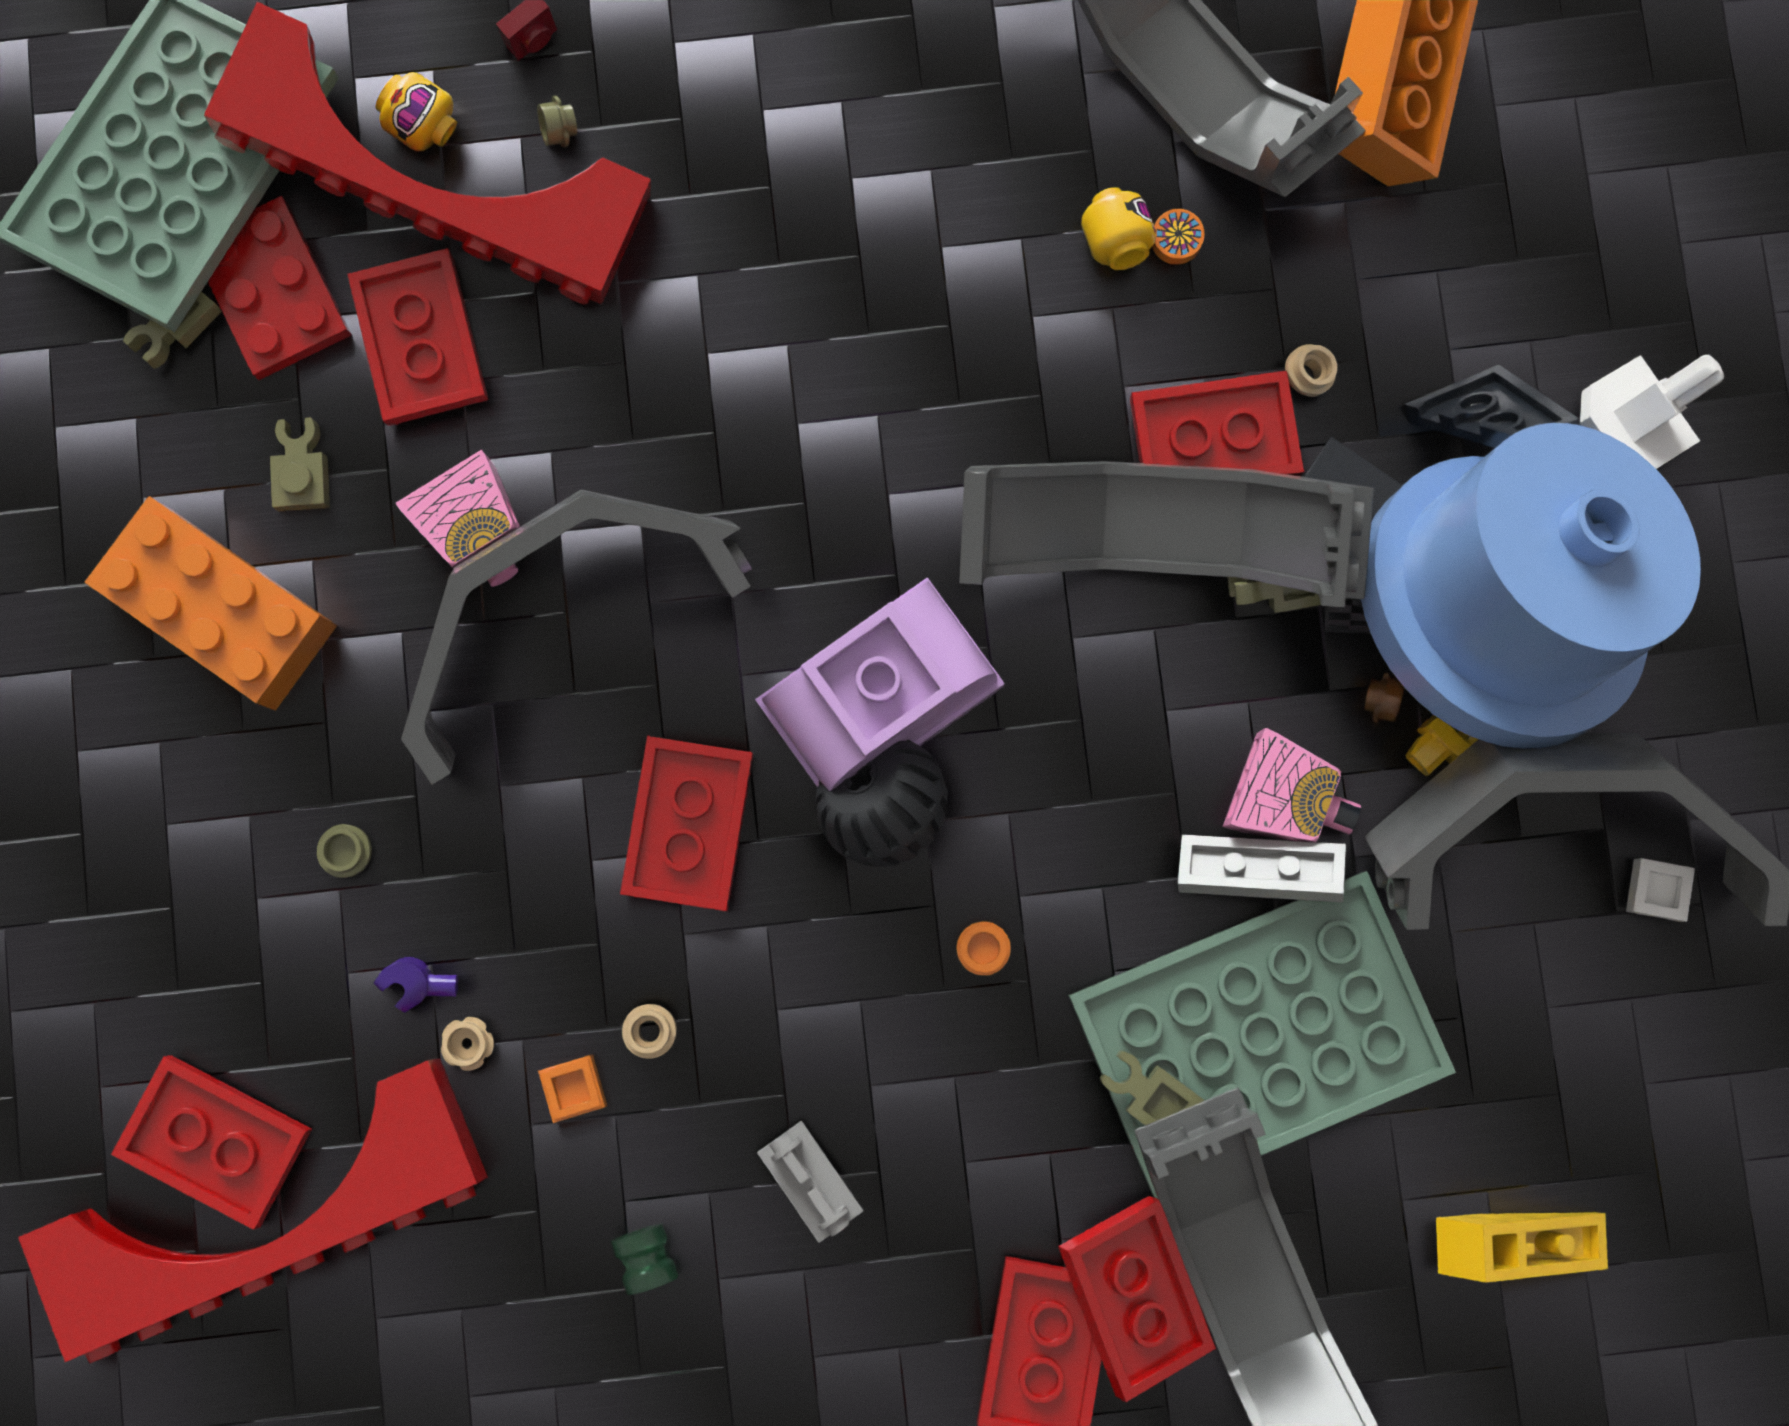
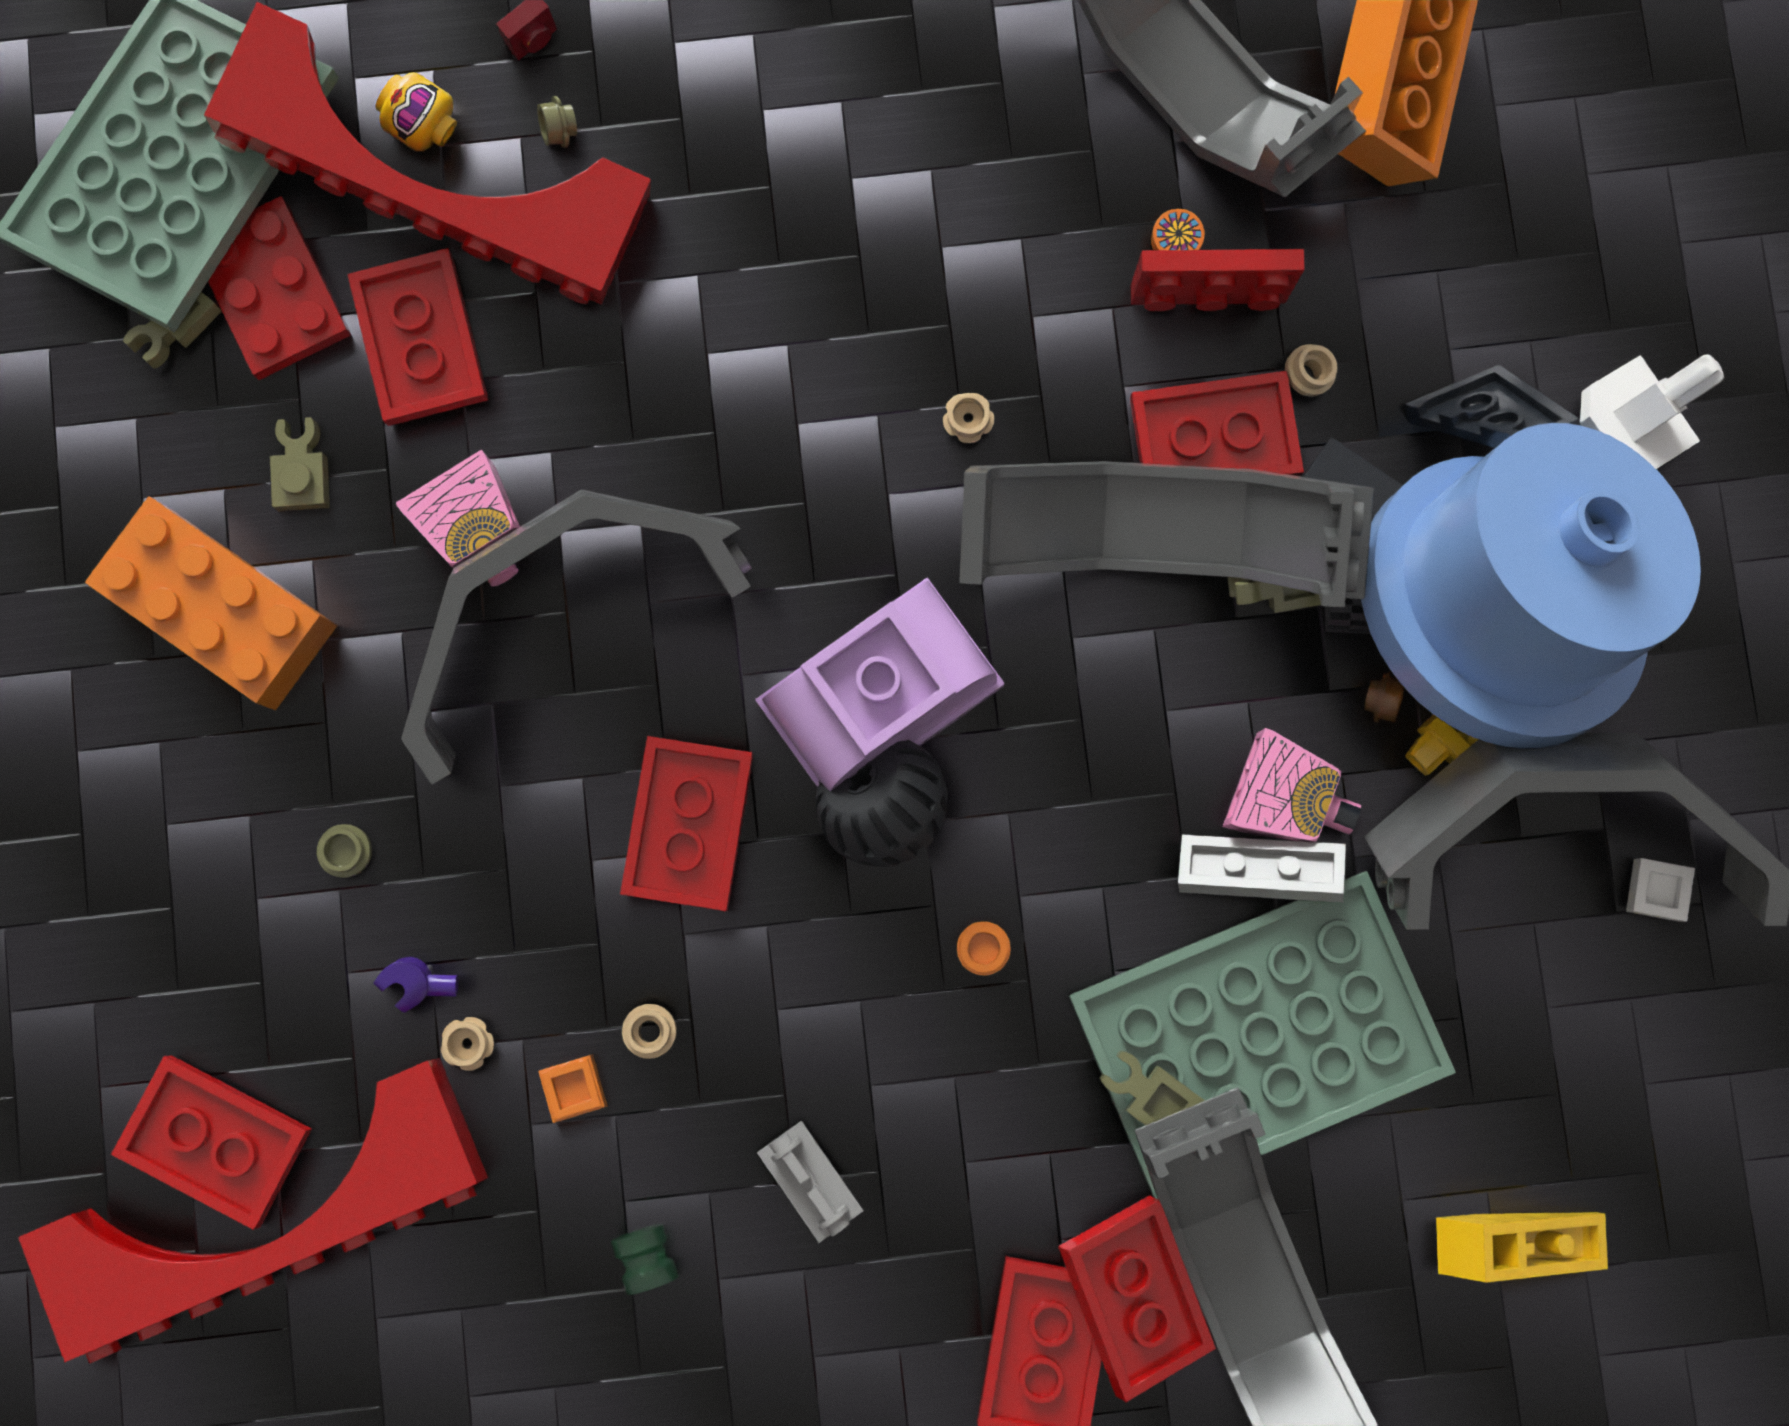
yellow head [1081,188,1156,270] -> none
none -> tan plate [943,393,994,443]
none -> red plate [1131,249,1305,311]

